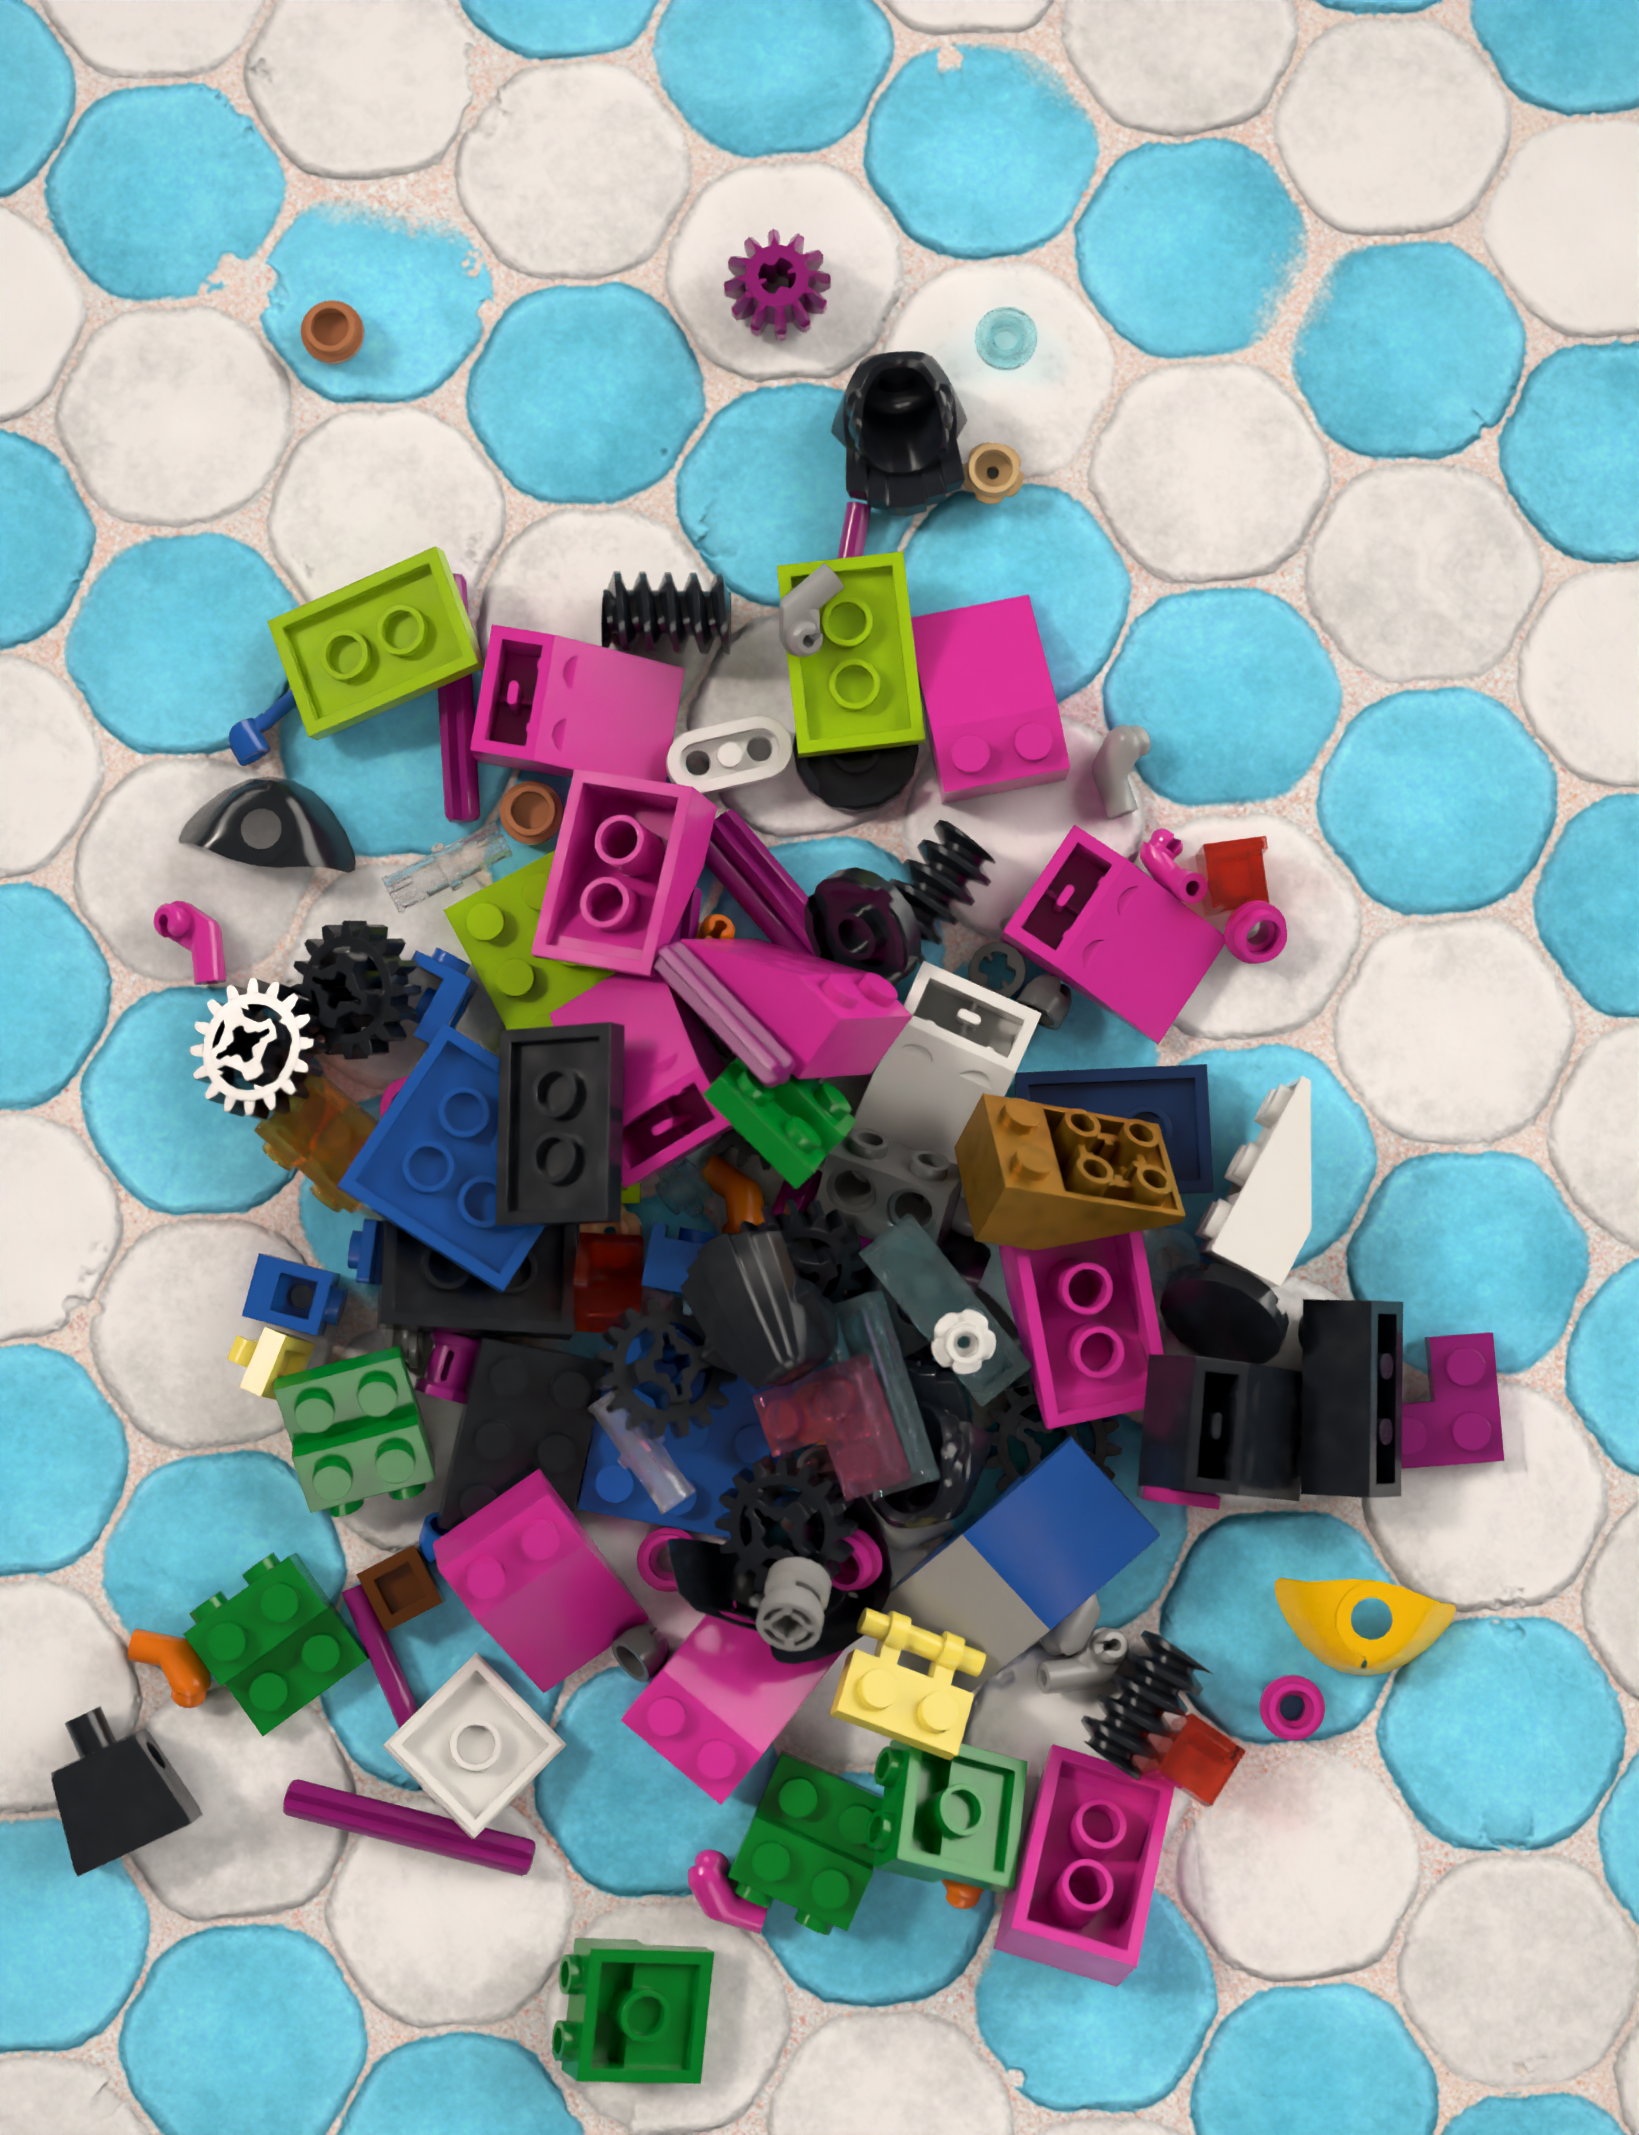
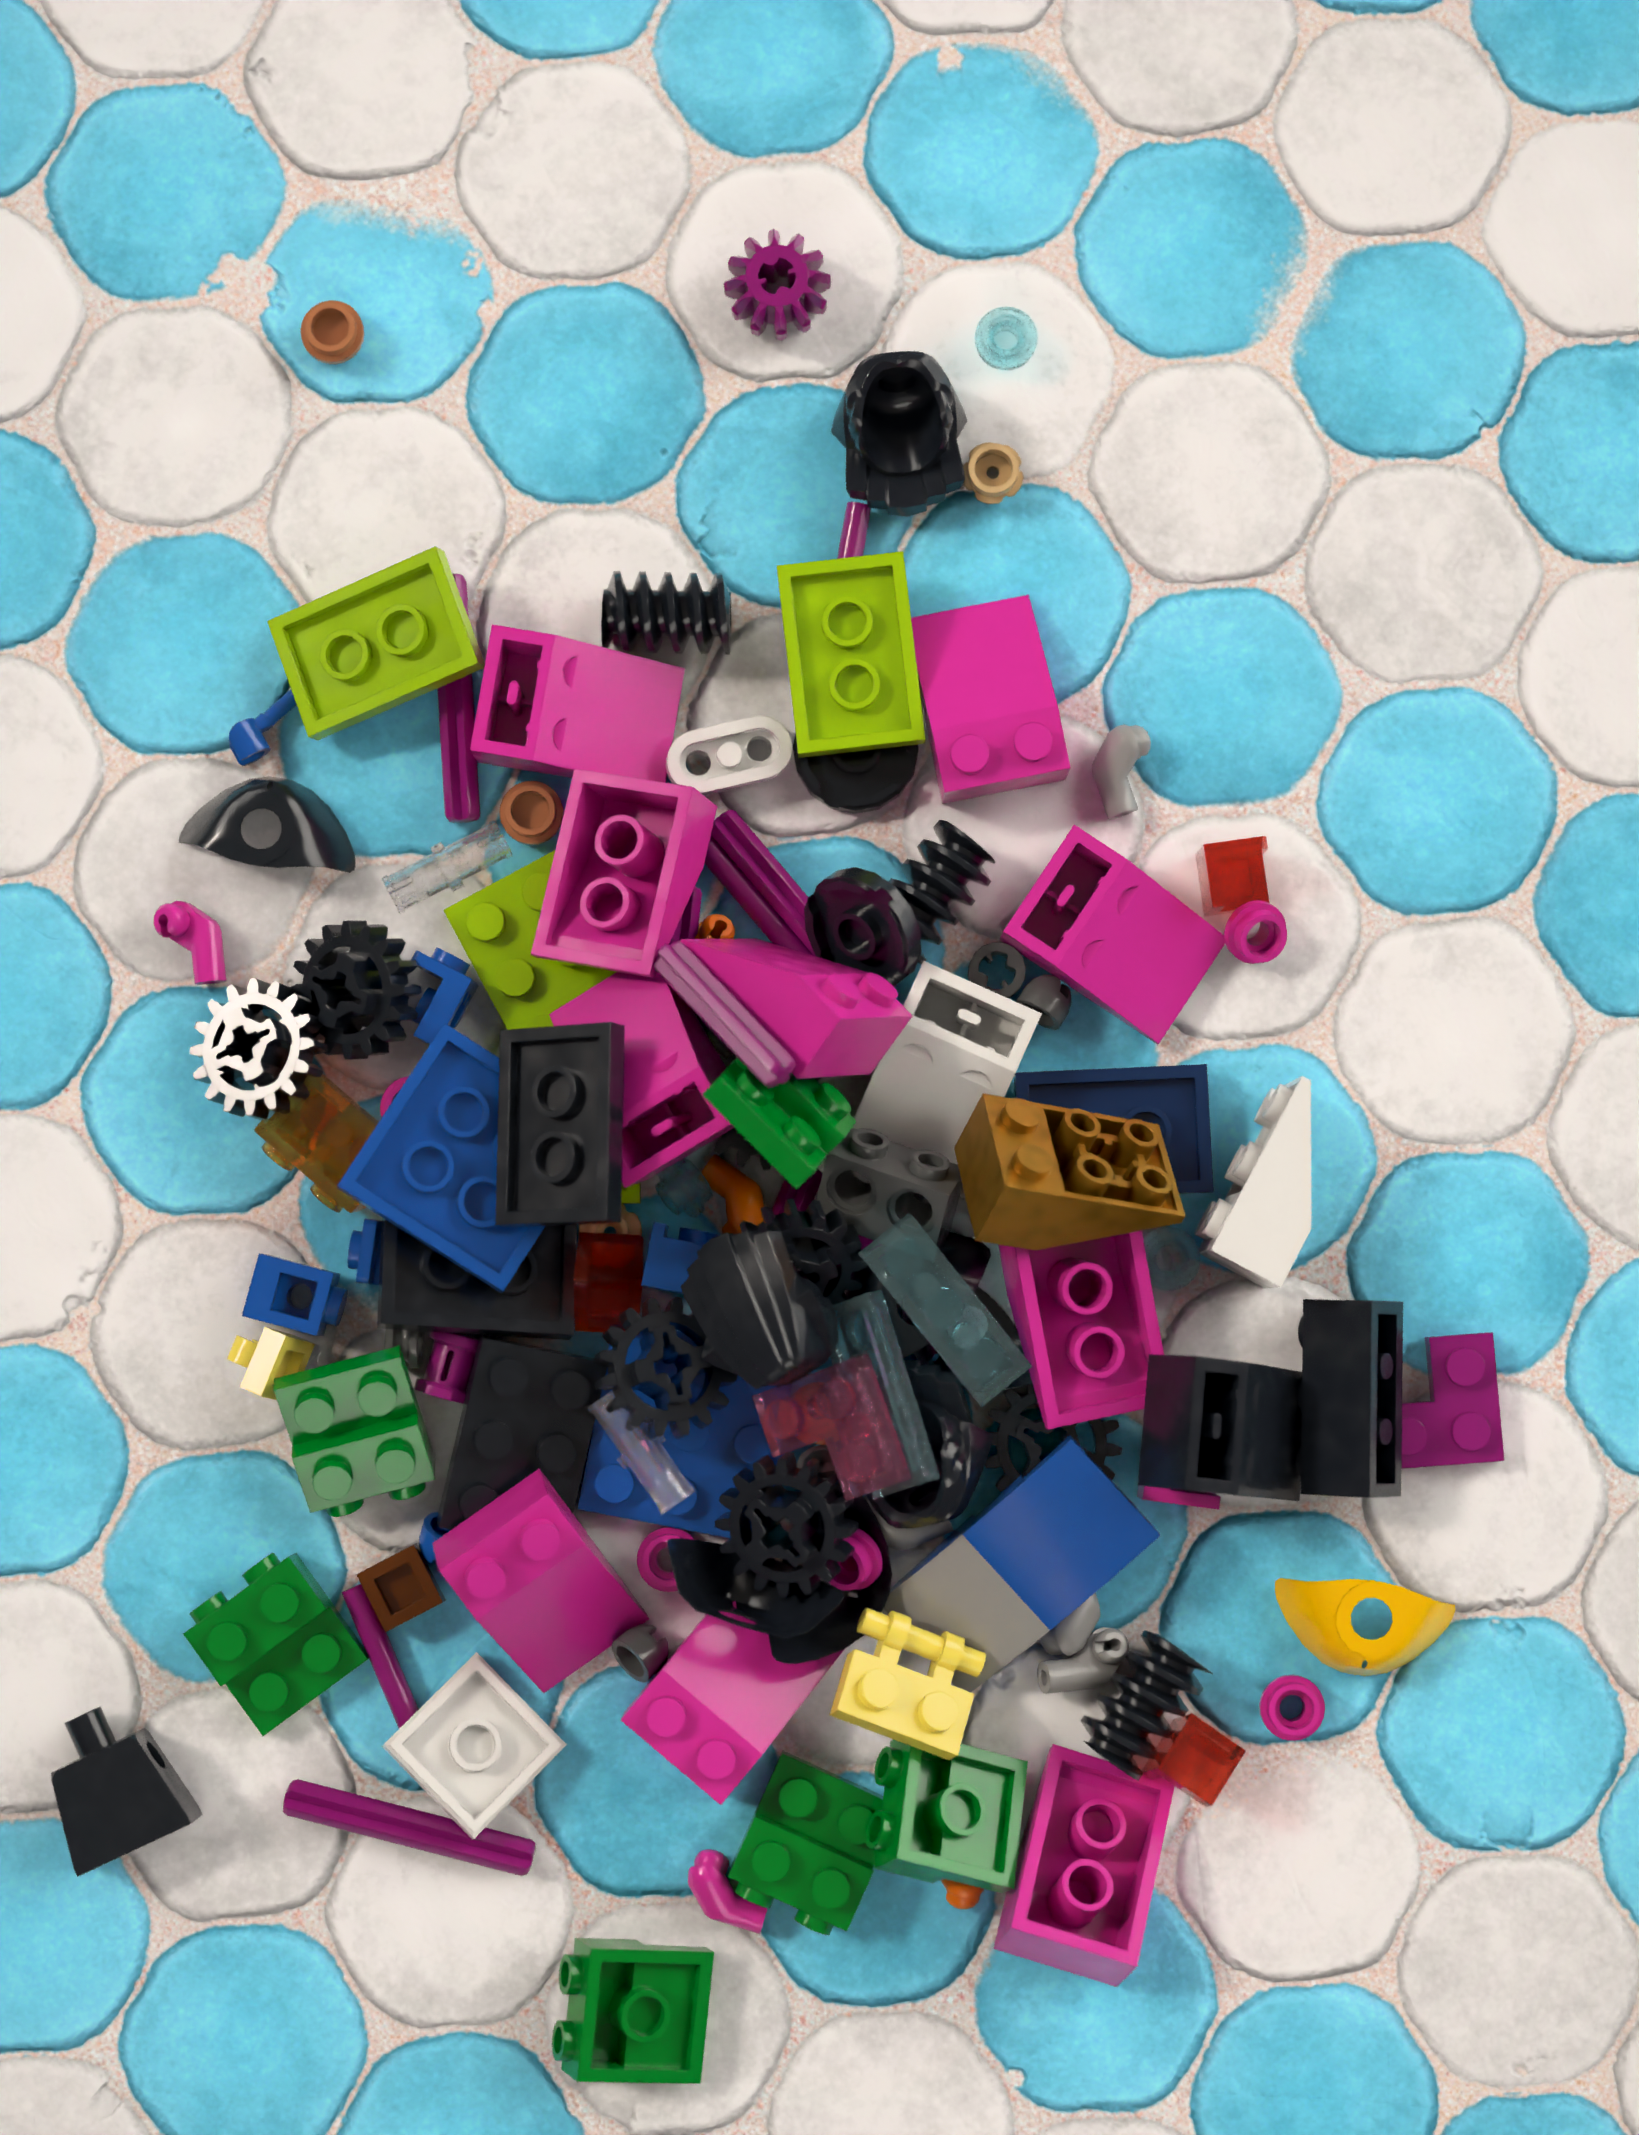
orange arm [128,1629,211,1708] -> none
light grey wheel [756,1557,832,1651] -> none
light grey arm [779,563,844,657] -> none
white plate [931,1309,996,1374] -> none
dark pink arm [1140,828,1207,904] -> none
black tile [1160,1263,1290,1364] -> none

